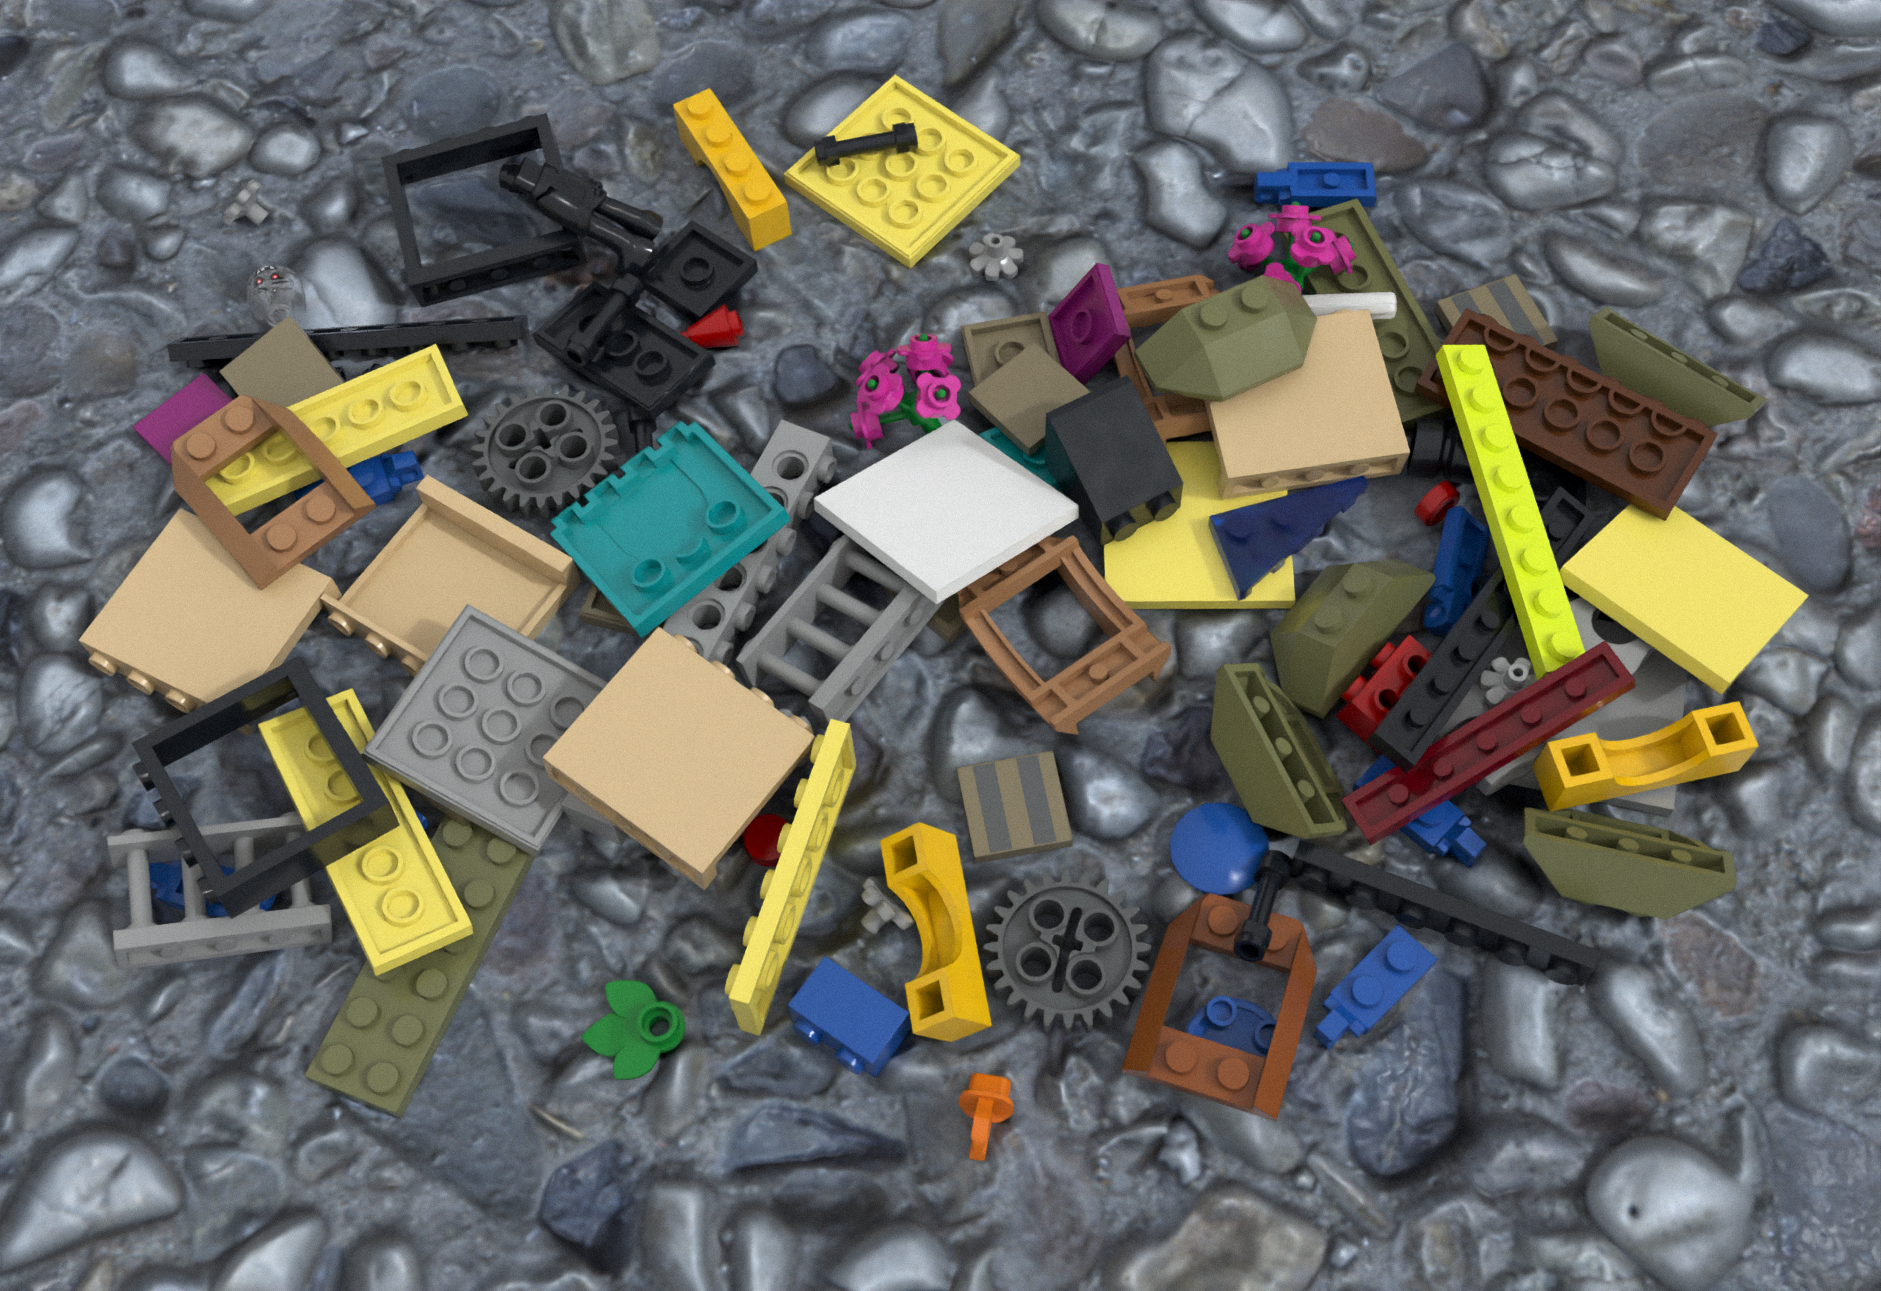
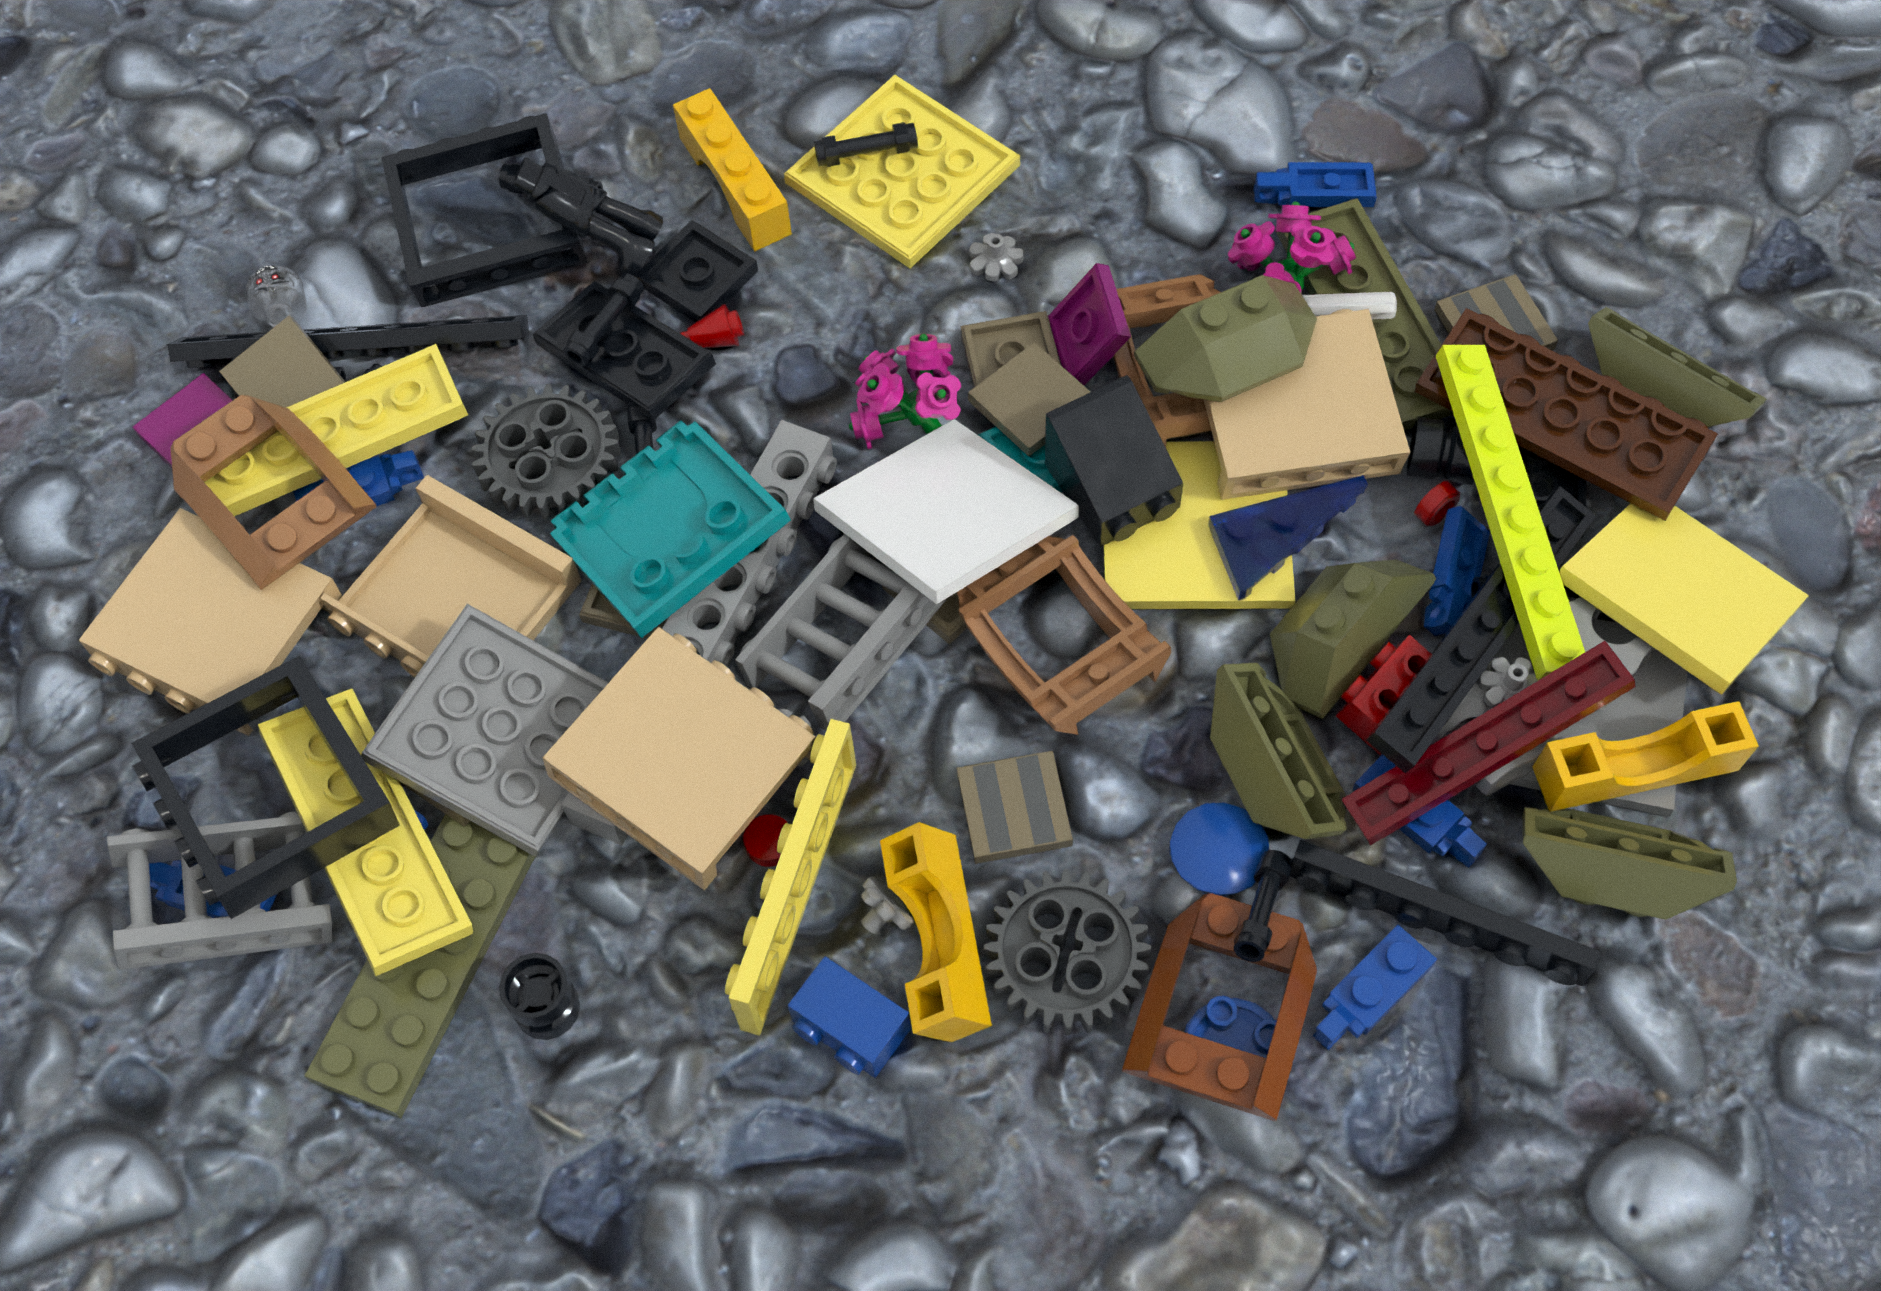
light grey plant [223,179,269,226] -> none
green plate [582,980,686,1080] -> none
orange piece [958,1073,1014,1161] -> none
none -> black wheel [499,953,580,1040]

